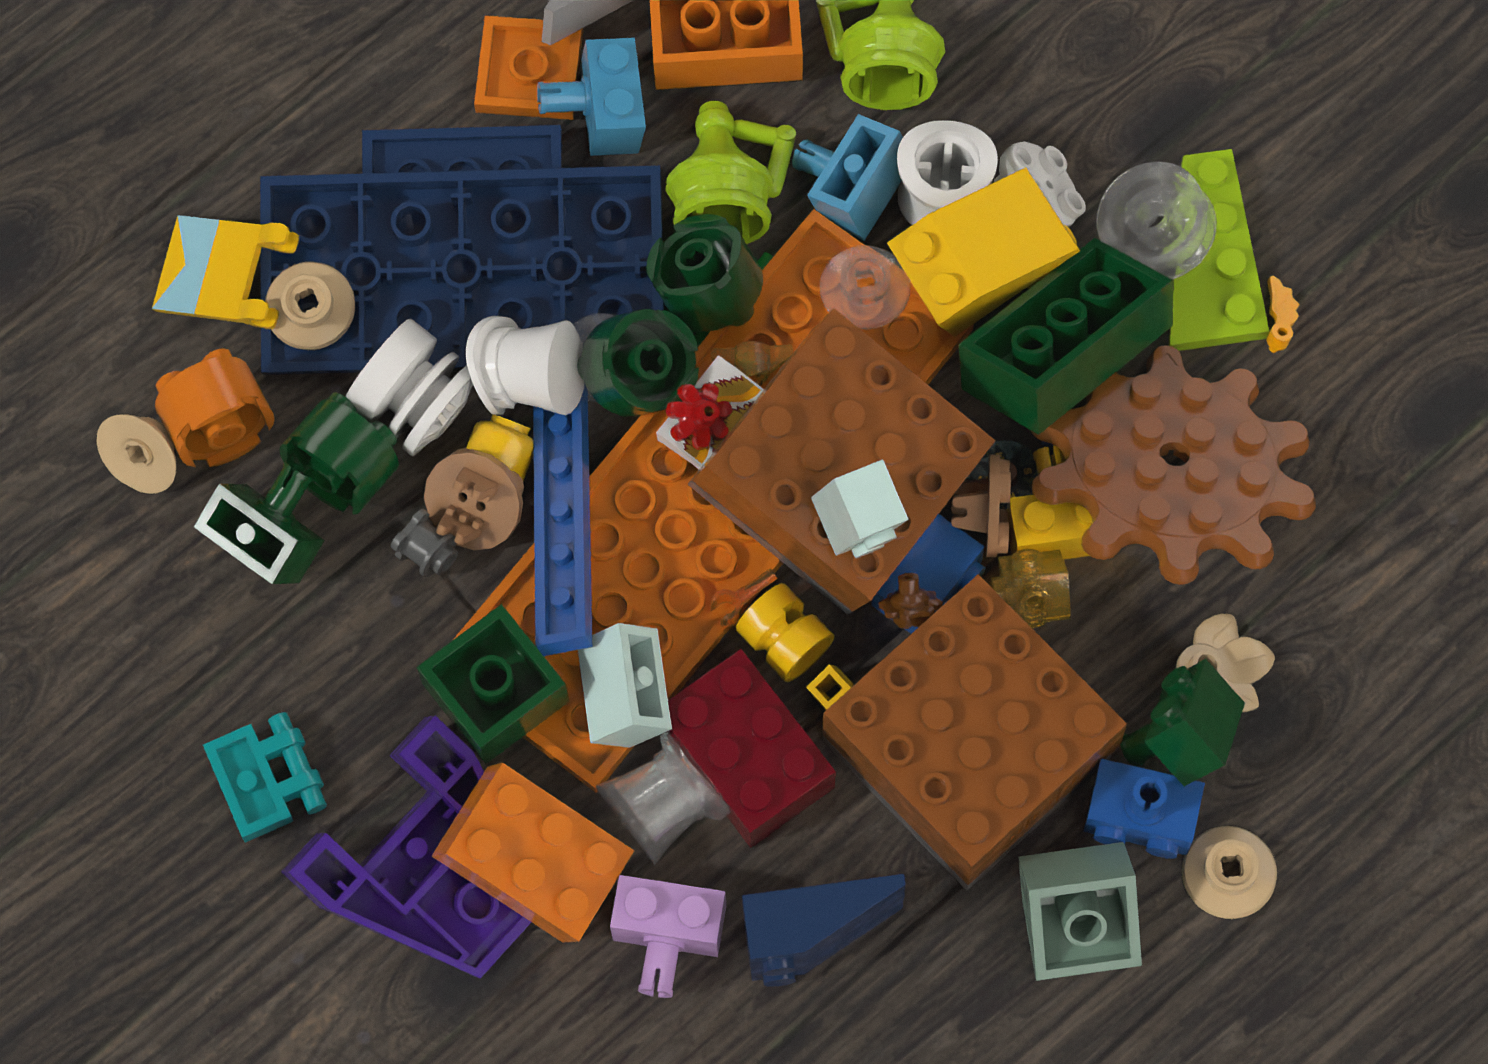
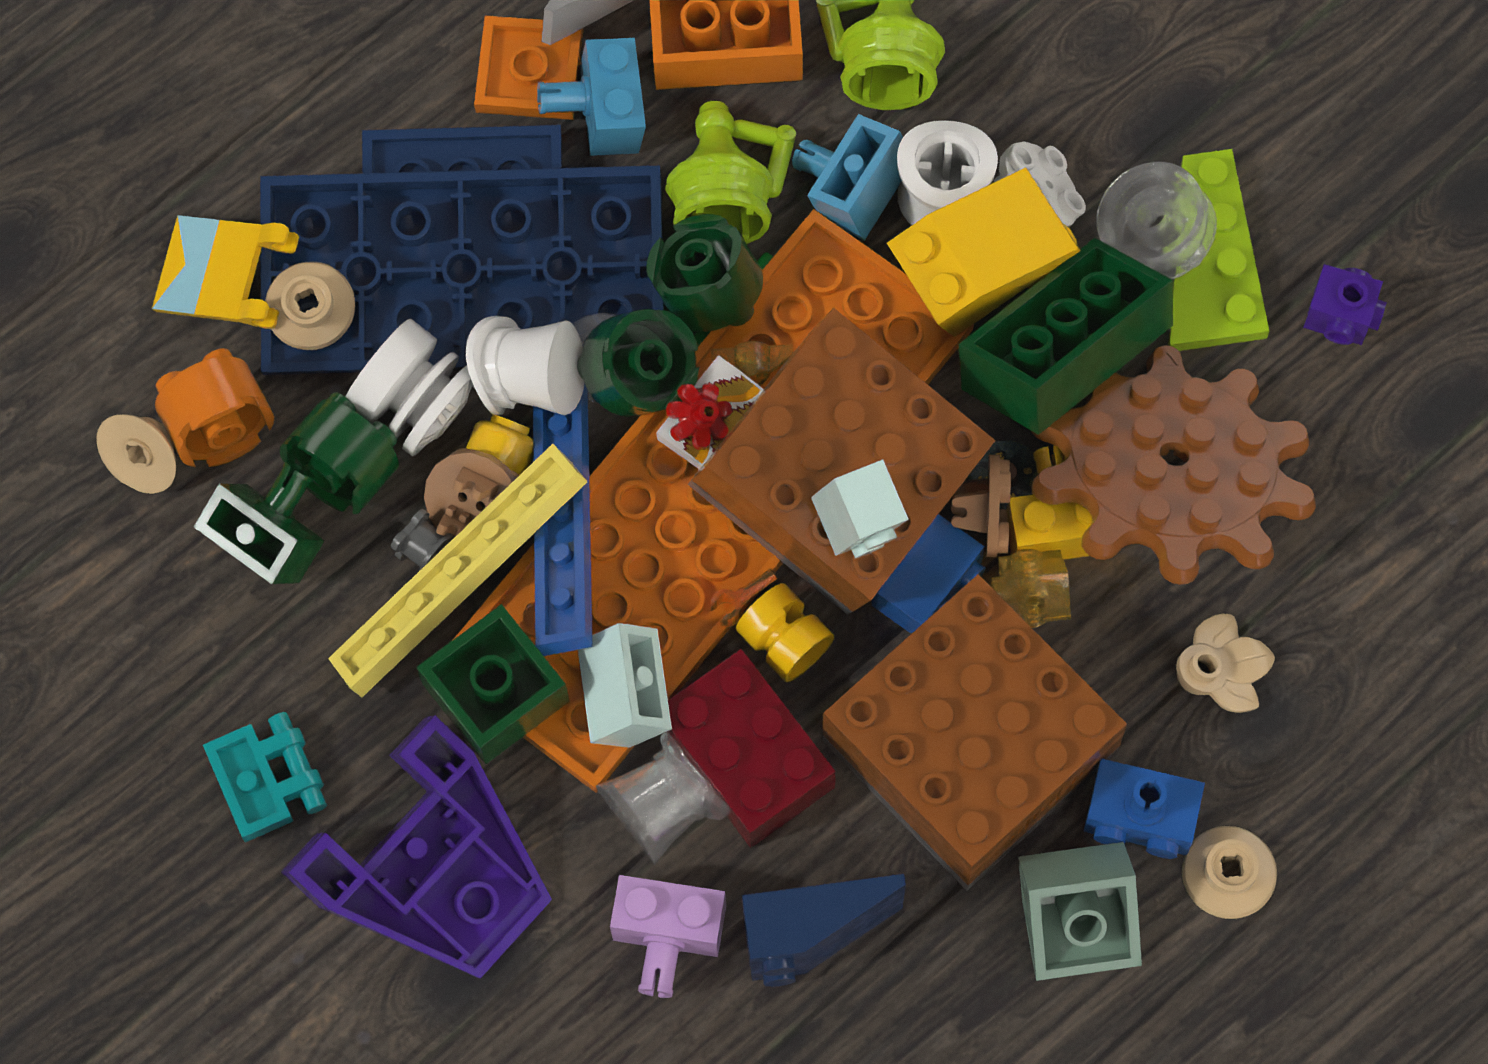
orange brick [432,763,634,943] -> none
yellow piece [806,664,854,710] -> none
clear piece [820,245,910,329] -> none
reddish brown plant [878,573,943,629] -> none
dark green brick [1120,659,1245,787] -> none
light orange piece [1267,276,1300,353] -> none
none -> light yellow plate [328,444,588,697]
none -> dark purple brick [1303,264,1387,345]

